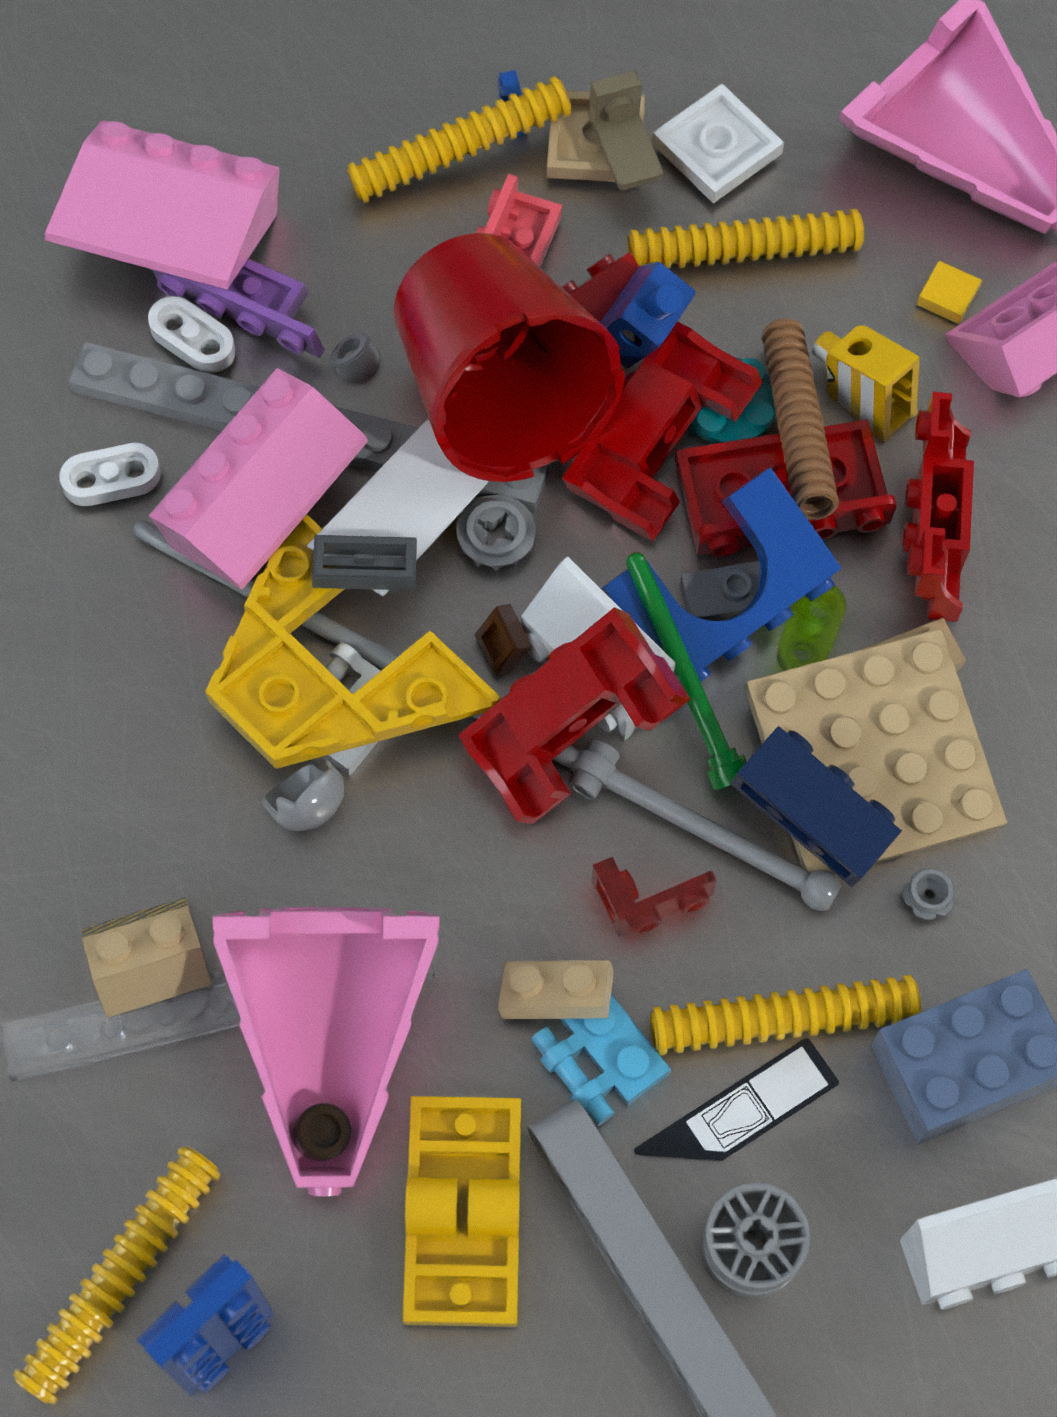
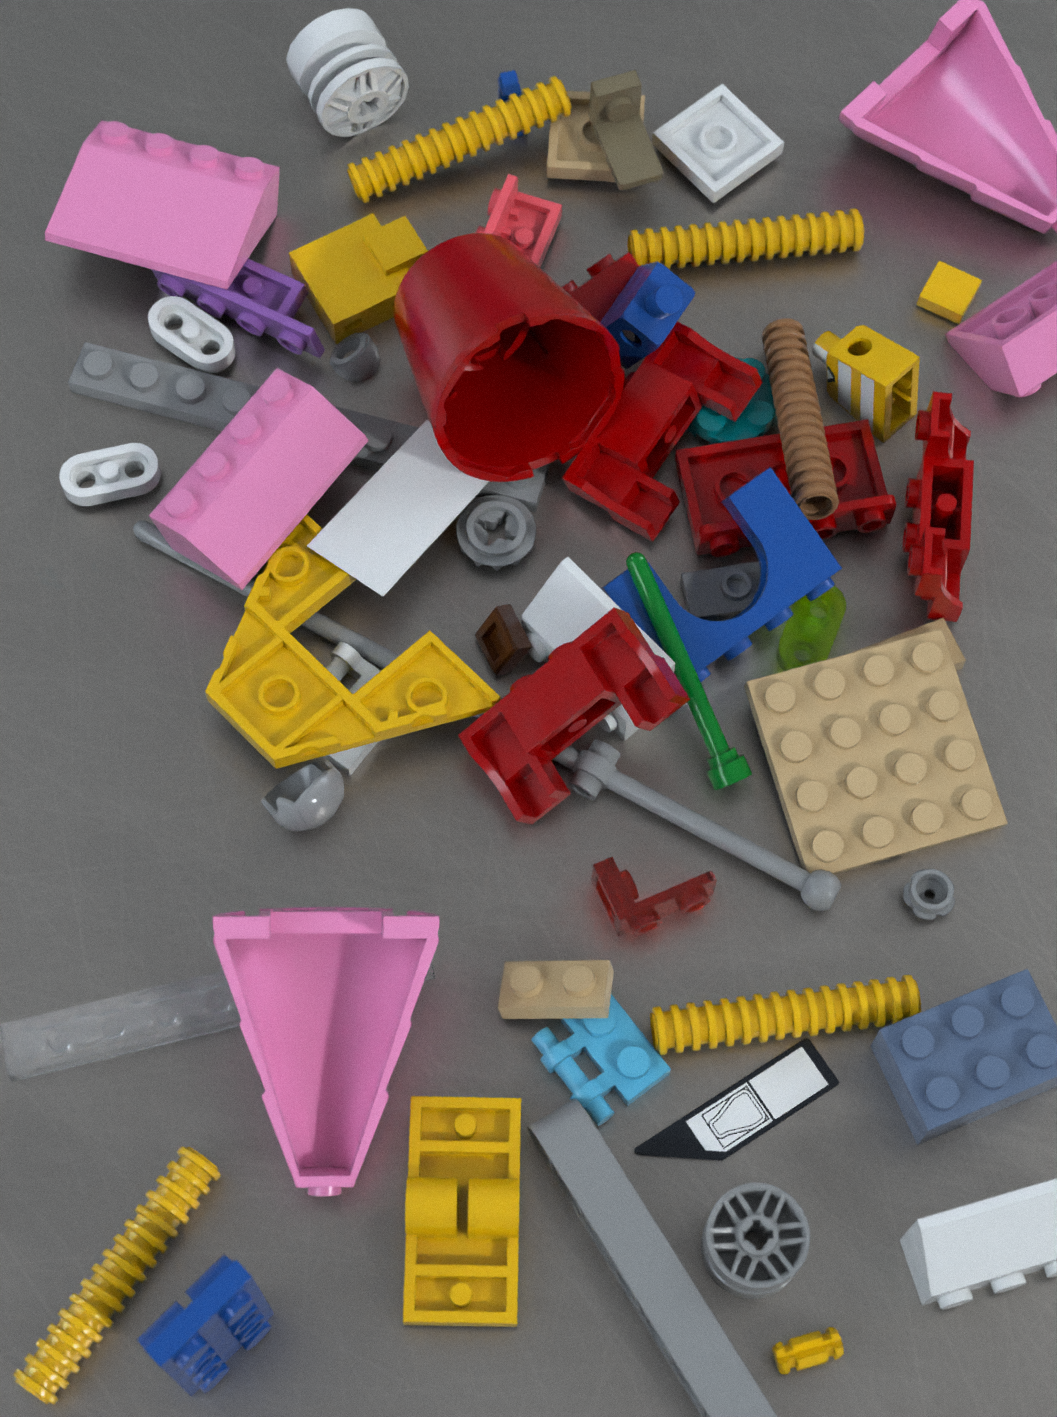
tan slope [82,897,212,1018] -> none
dark brown tile [293,1103,351,1161] -> none
dark grey tile [312,535,417,590] -> none
dark blue brick [730,726,902,887] -> none
none -> white wheel [286,8,409,137]
none -> yellow piece [289,213,428,345]
none -> yellow piece [772,1327,844,1375]

